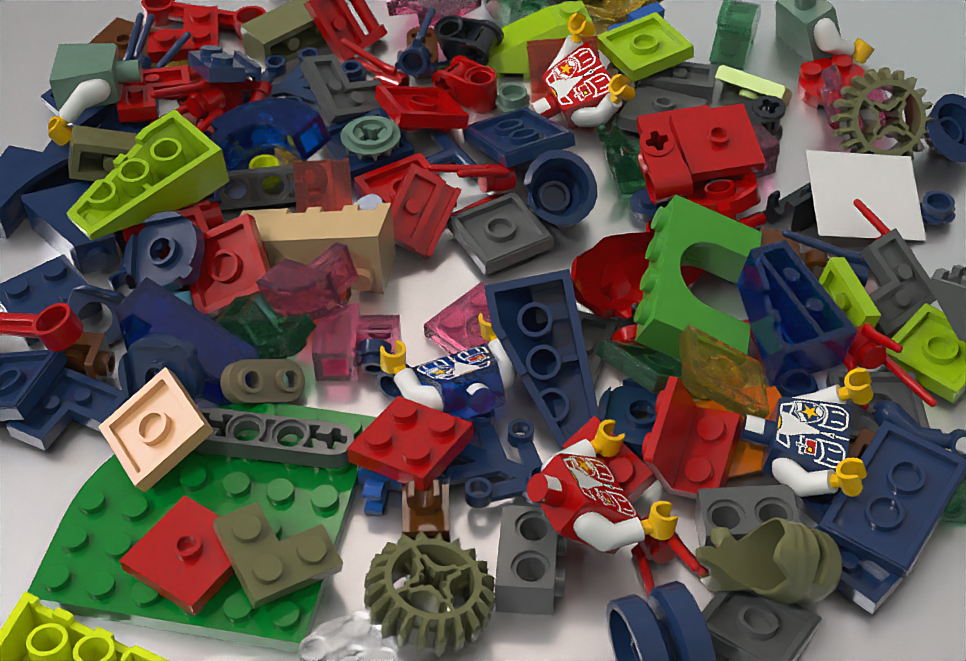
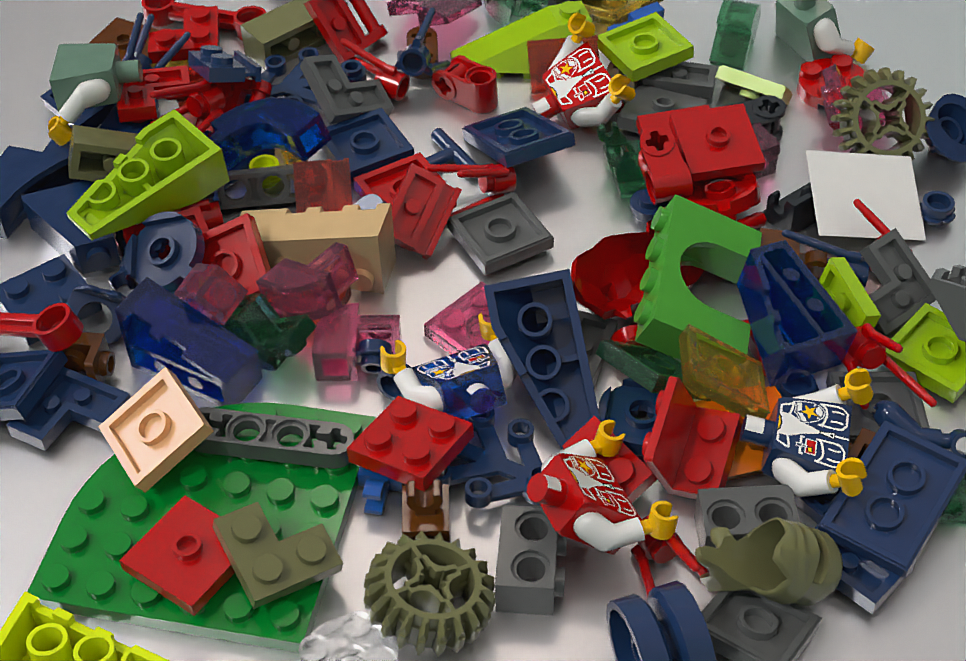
dark blue plate [118,333,205,404] -> none
dark tan plate [220,359,305,405] -> none
sand green gear [341,116,401,161] -> none
red plate [374,85,469,133] -> none
black piece [433,15,504,66] -> none
sand green plate [495,83,530,113] -> none
dark blue helmet [523,149,598,231] -> none
none -> clear pink brick [172,263,248,325]

